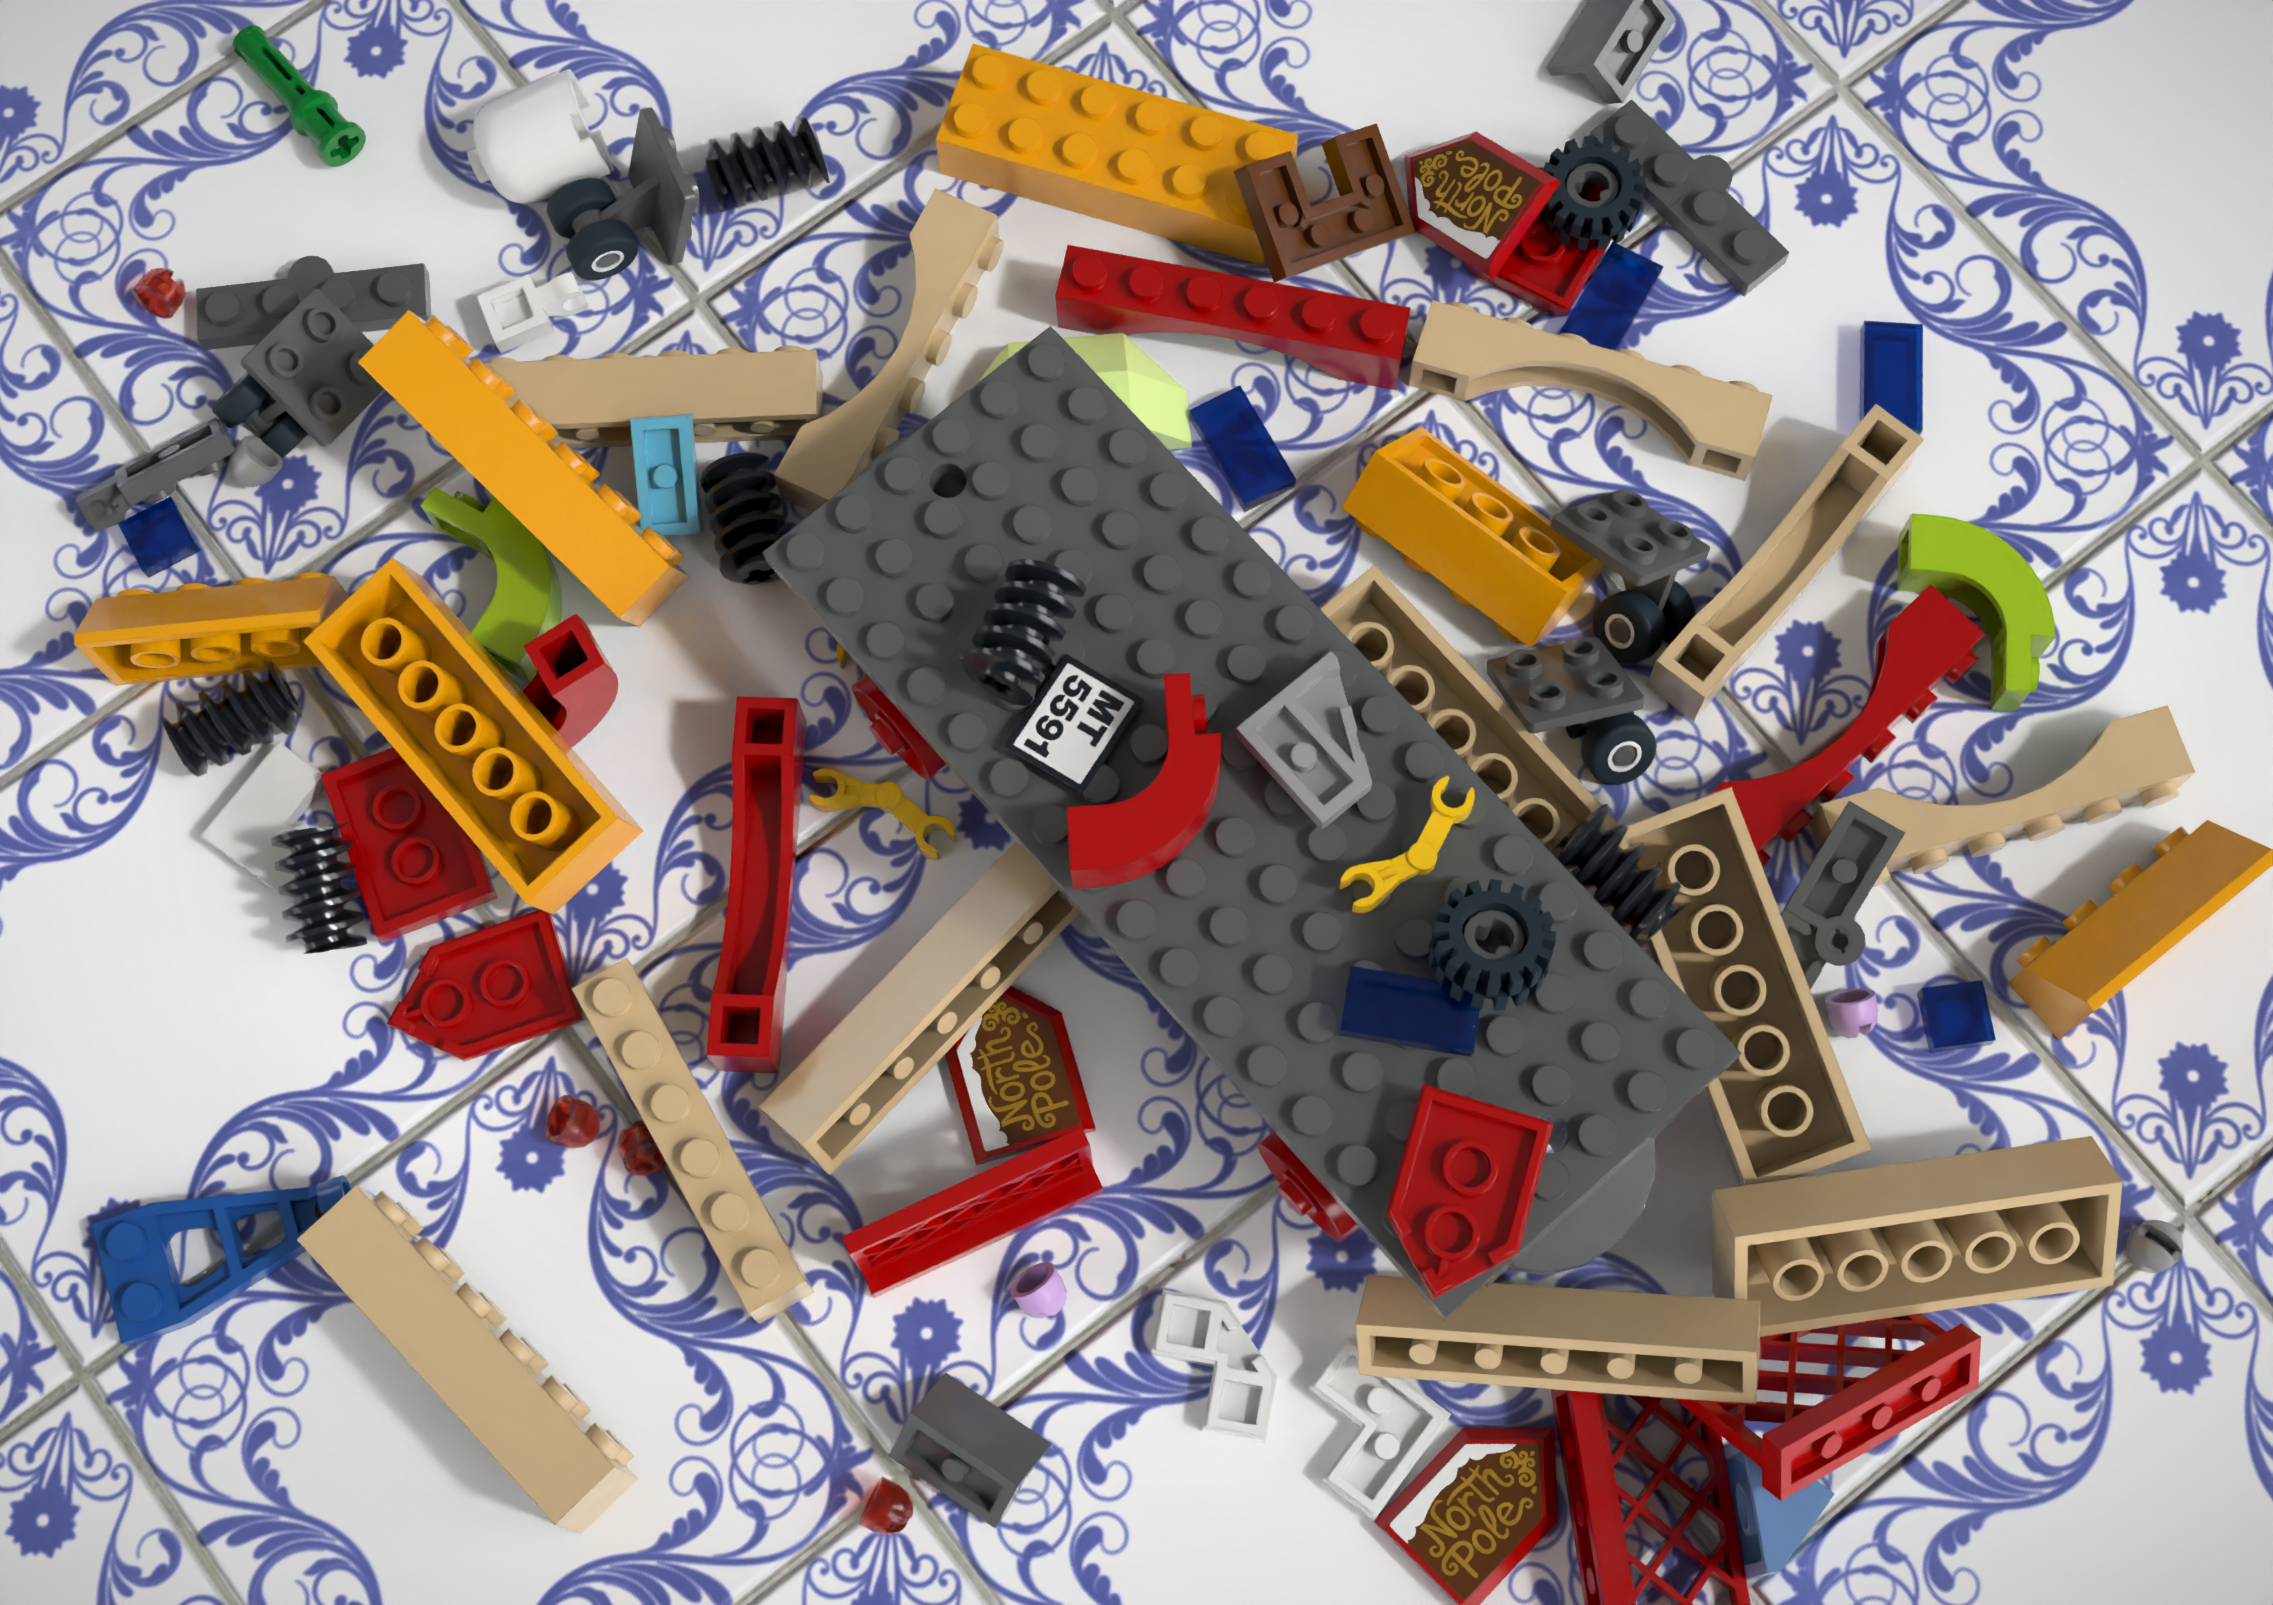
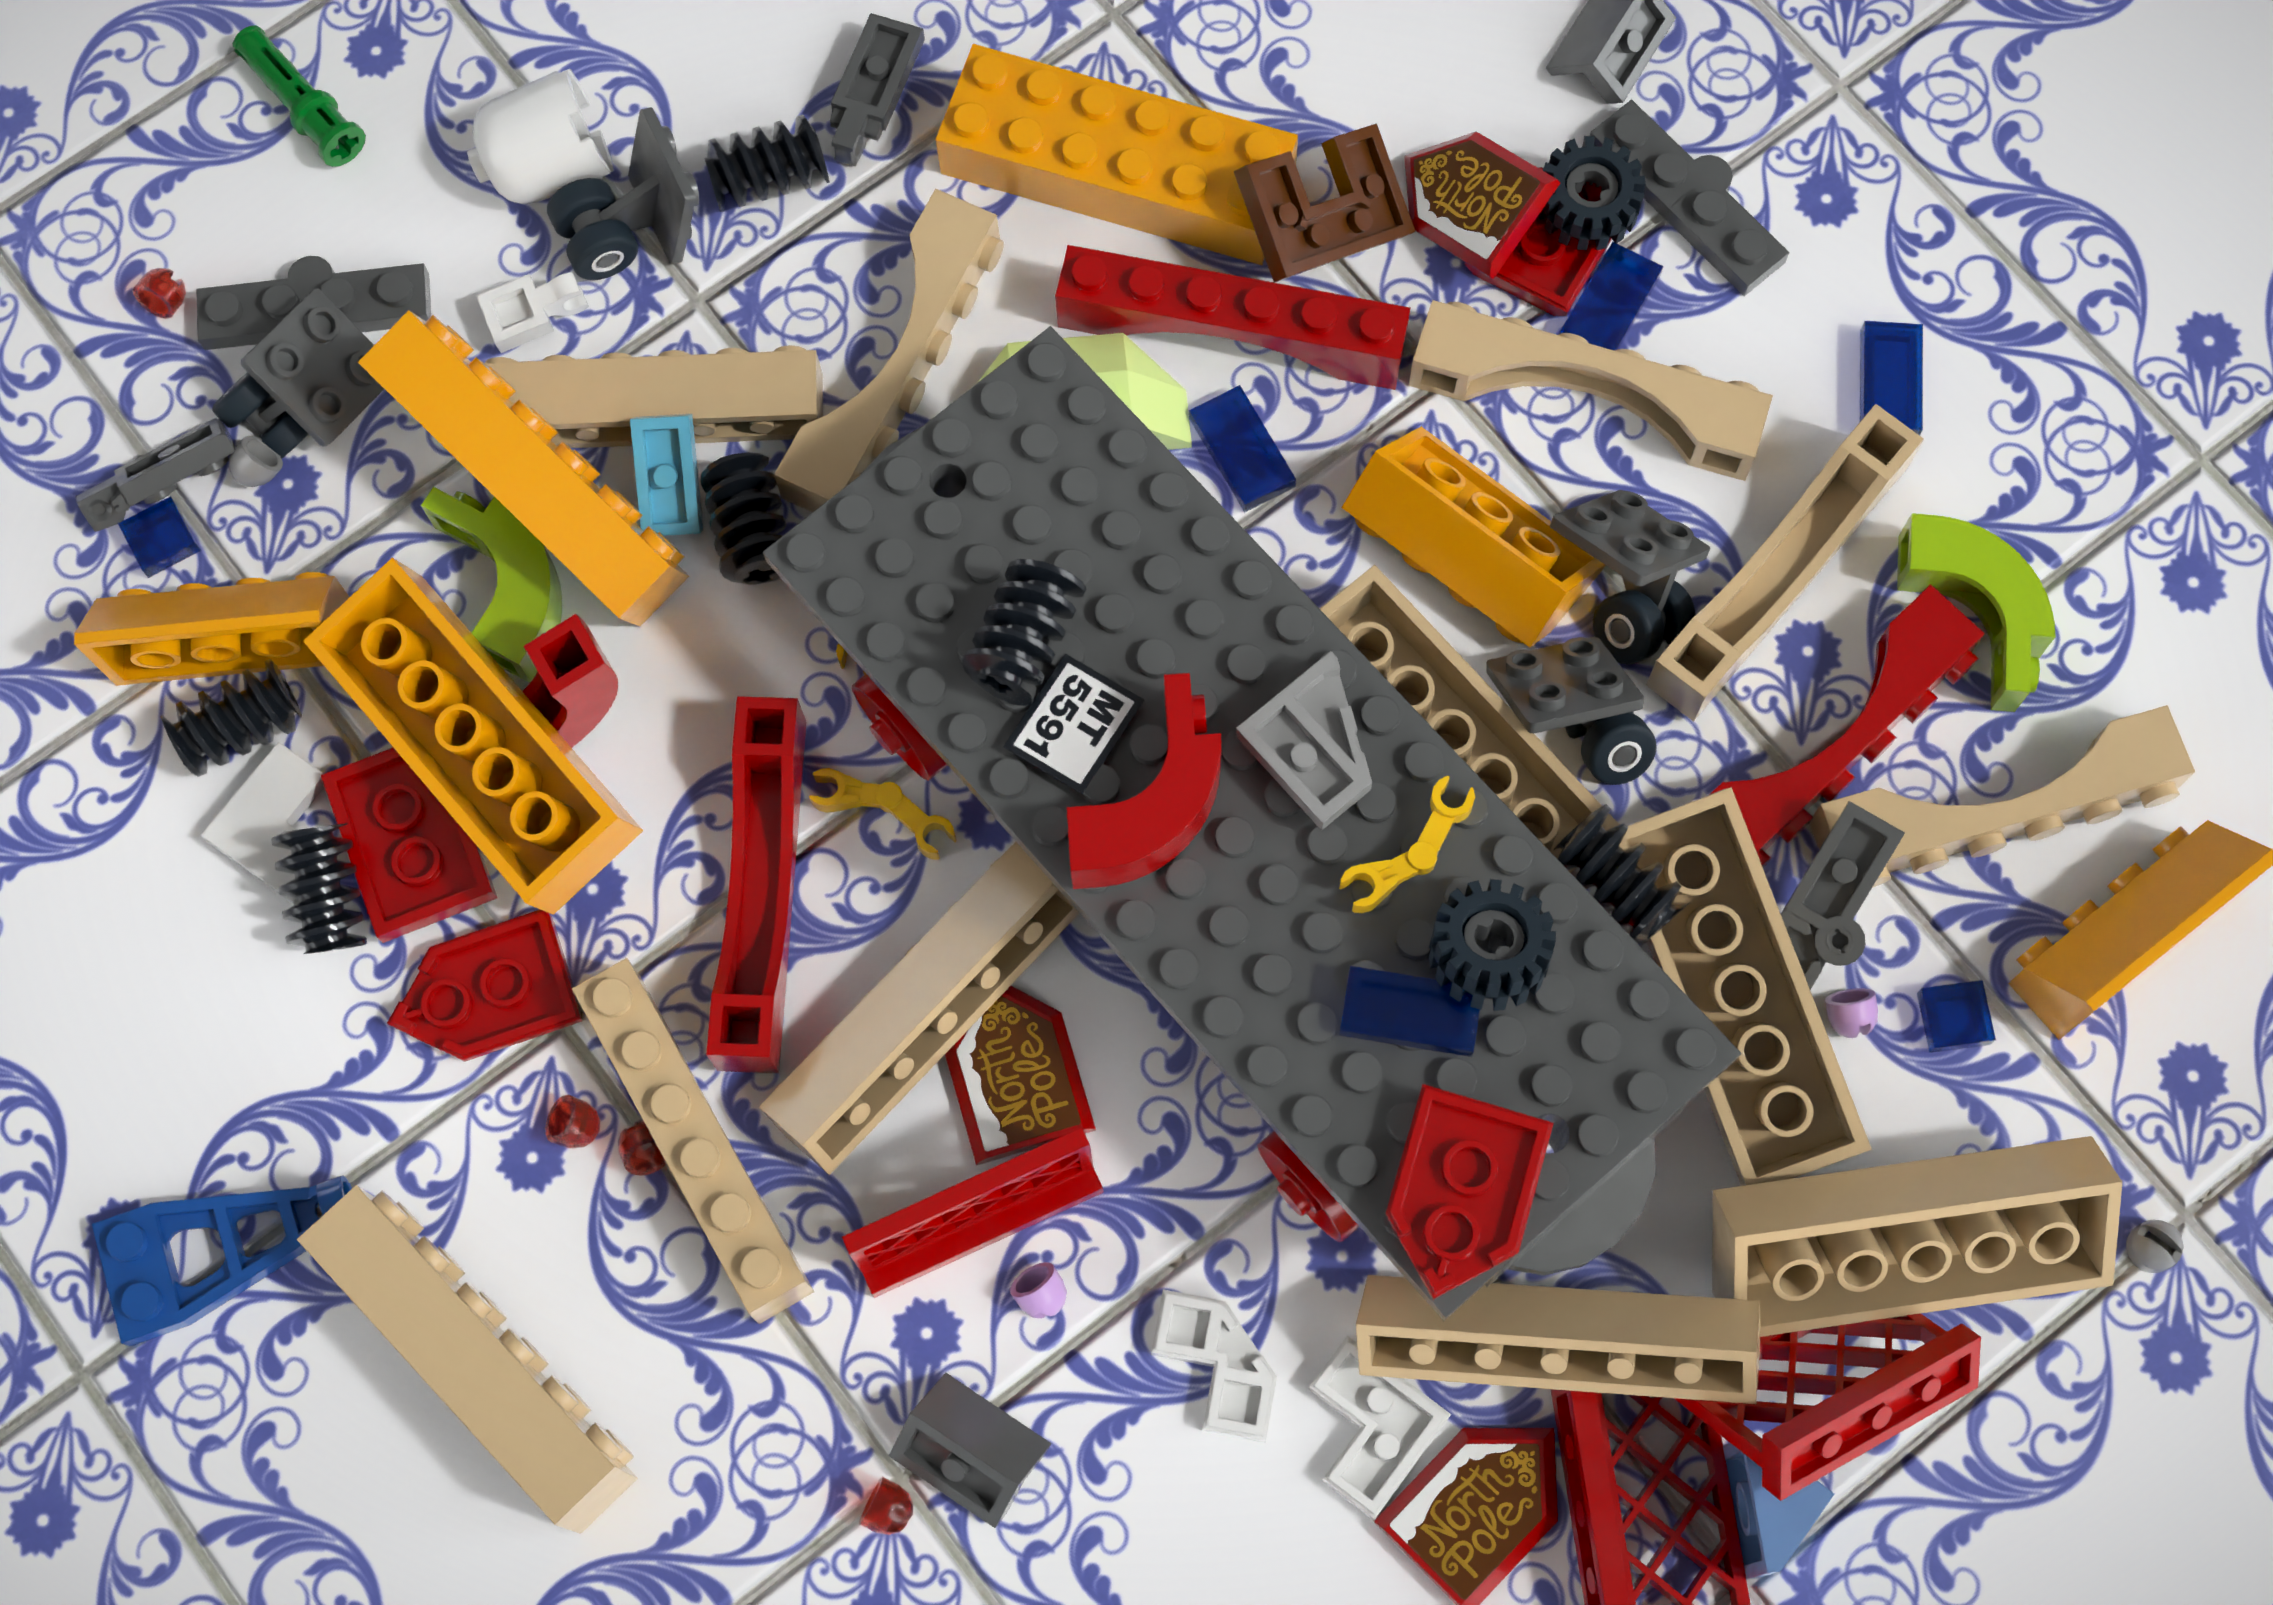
none -> dark grey hinge [830,13,925,167]

